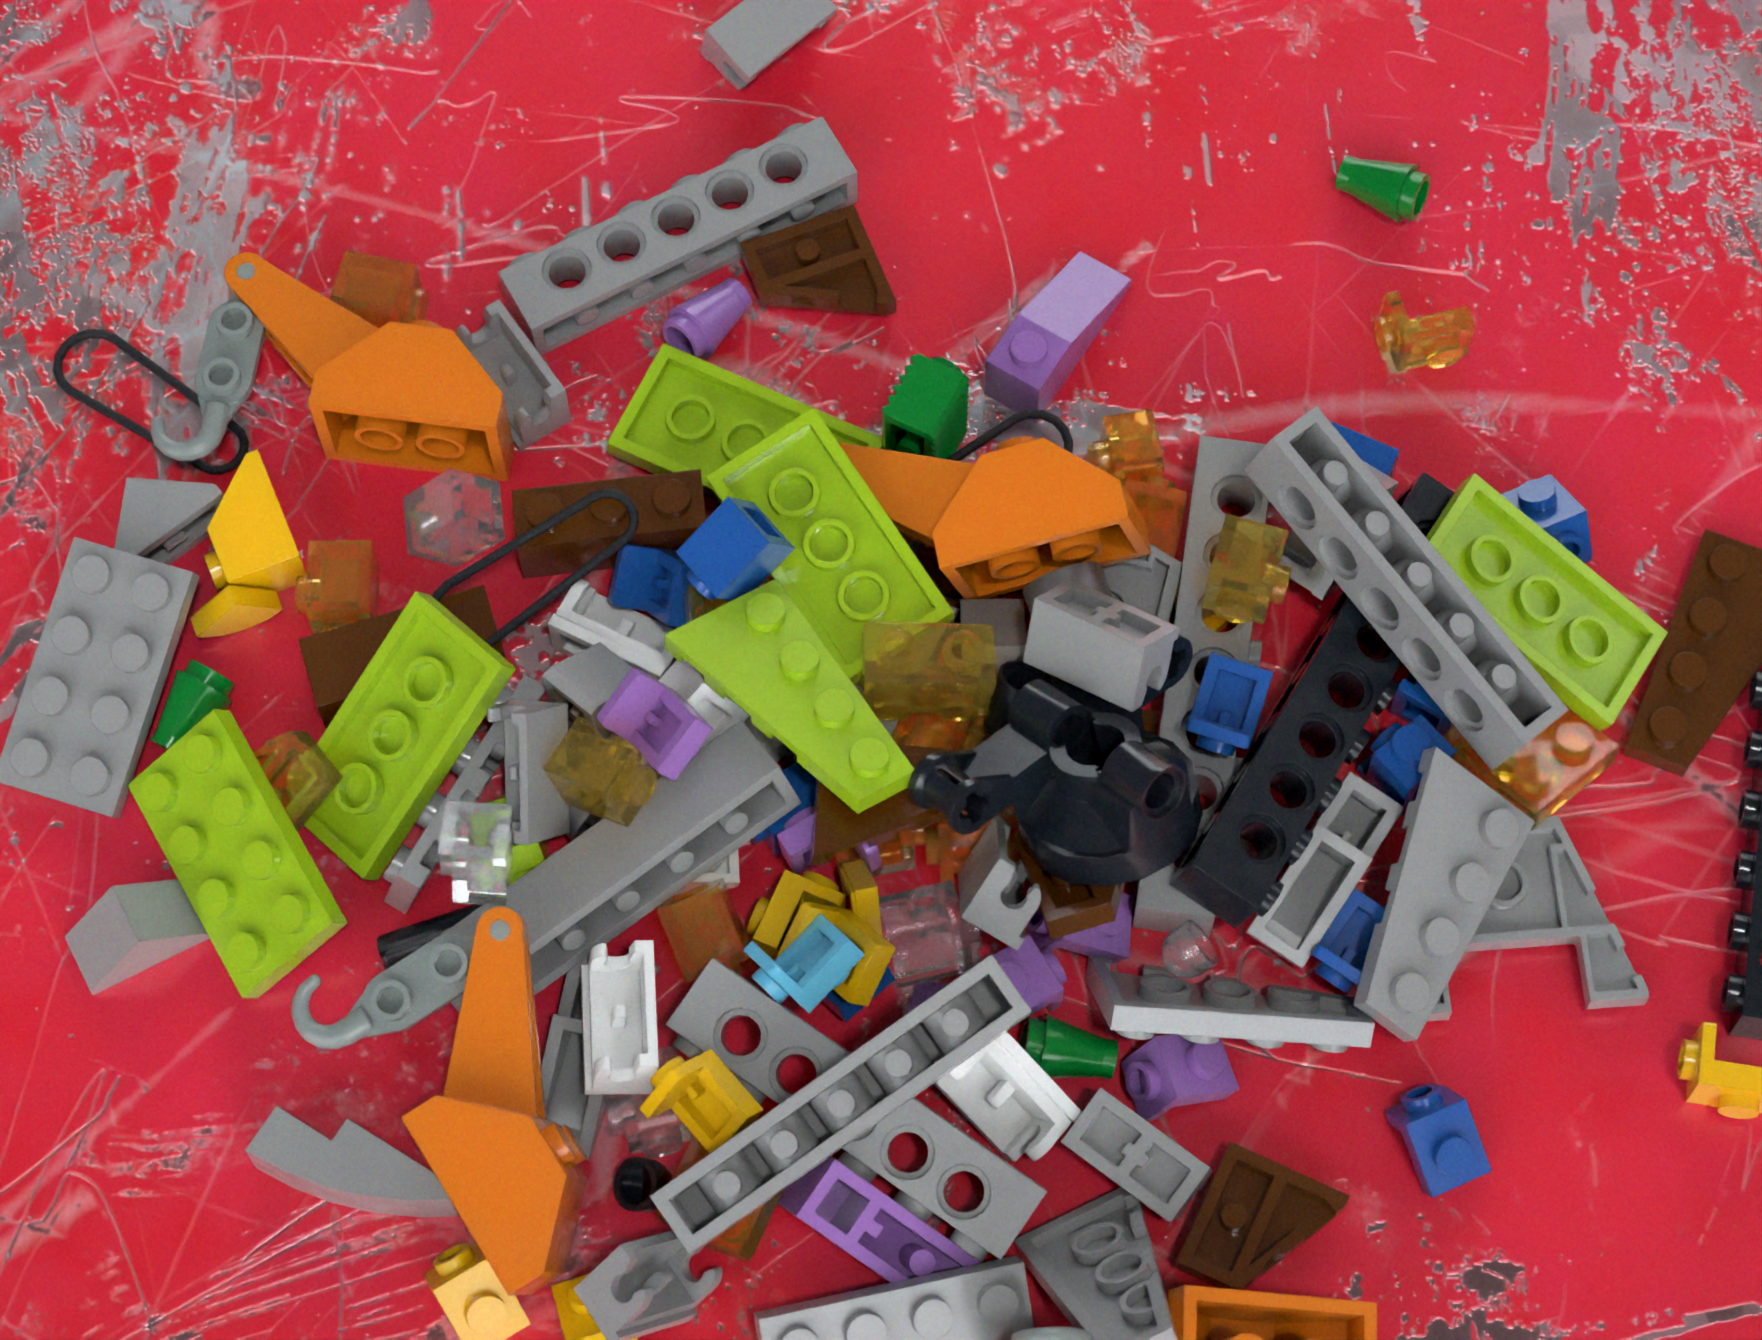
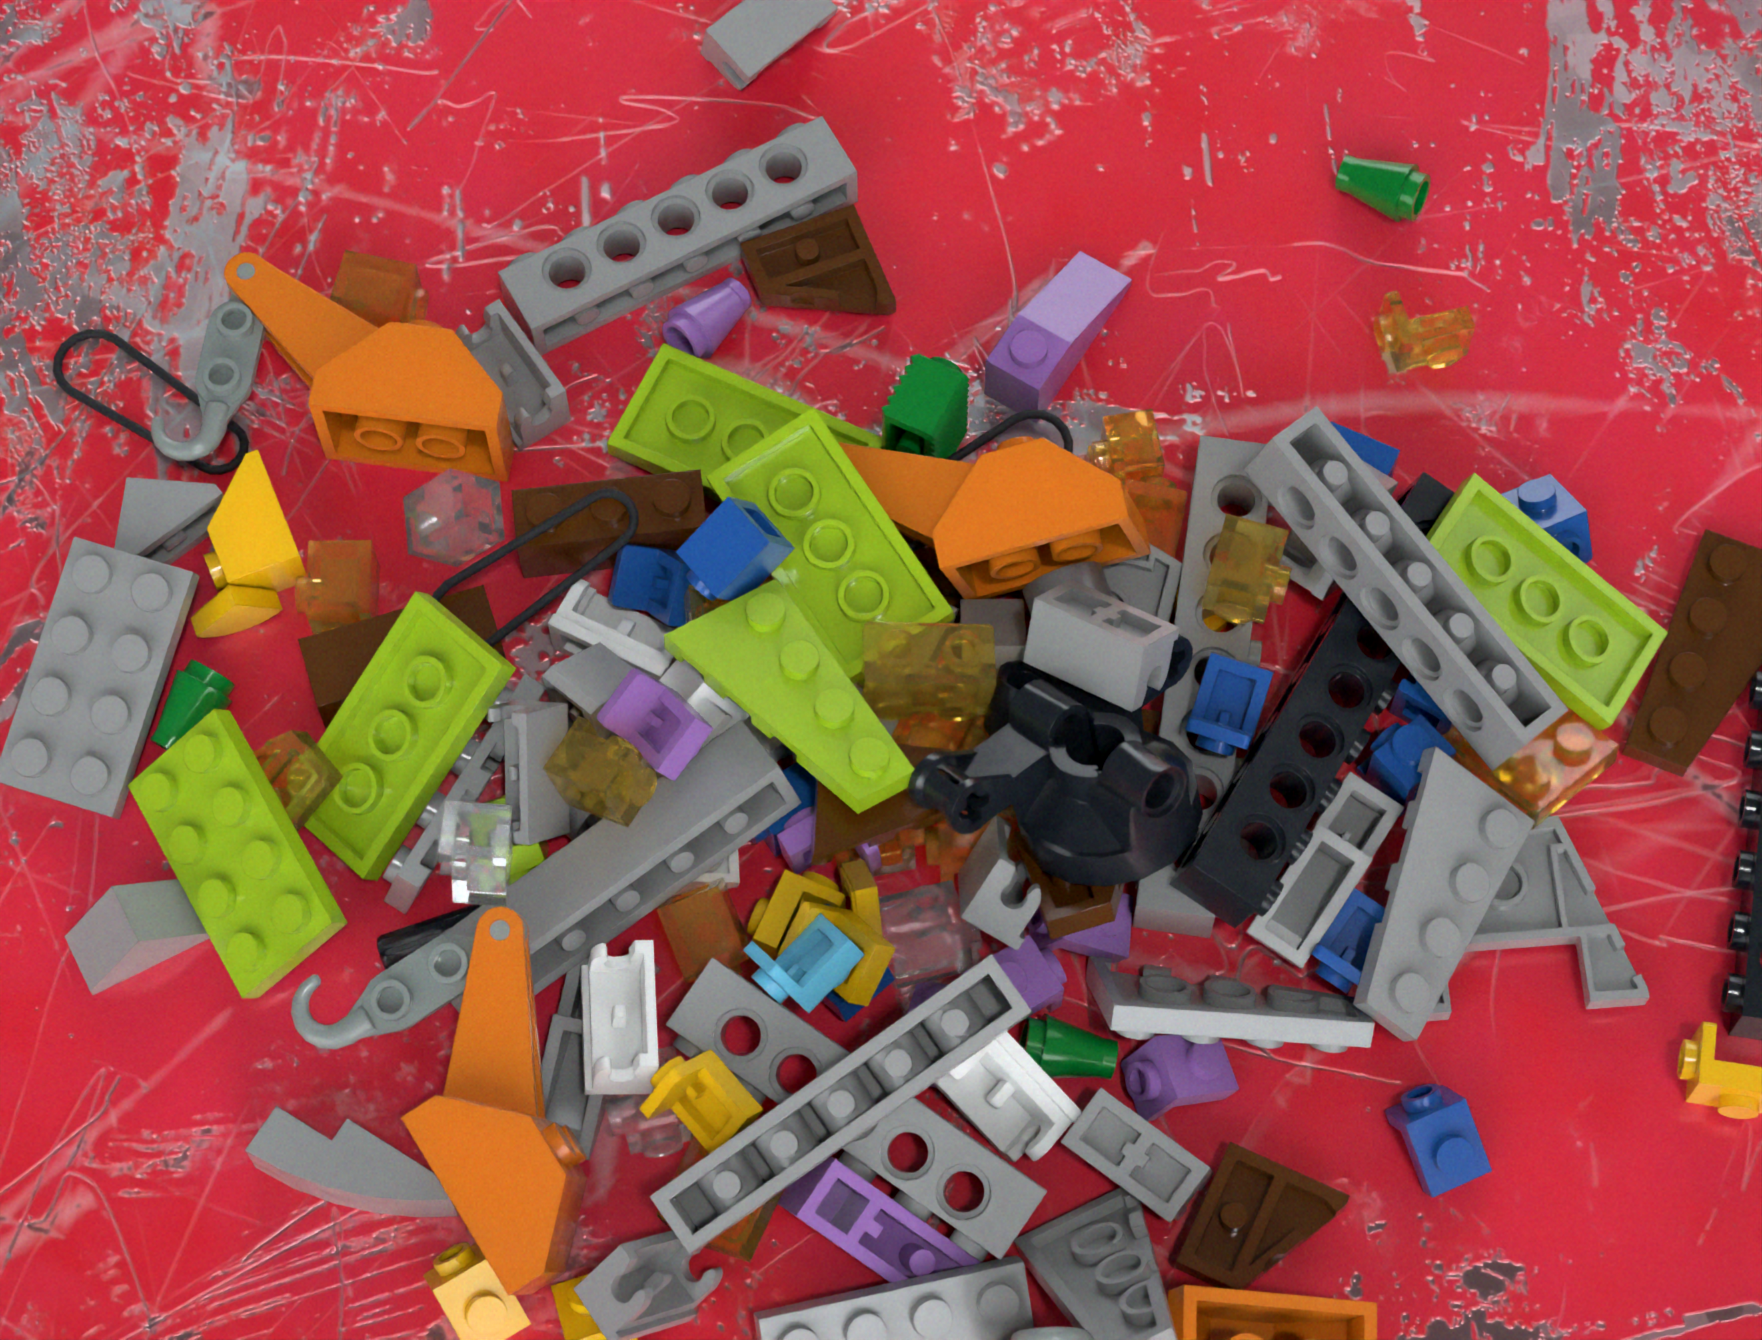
black hinge [614,1157,673,1213] -> none
clear hinge [1162,920,1218,979] -> none

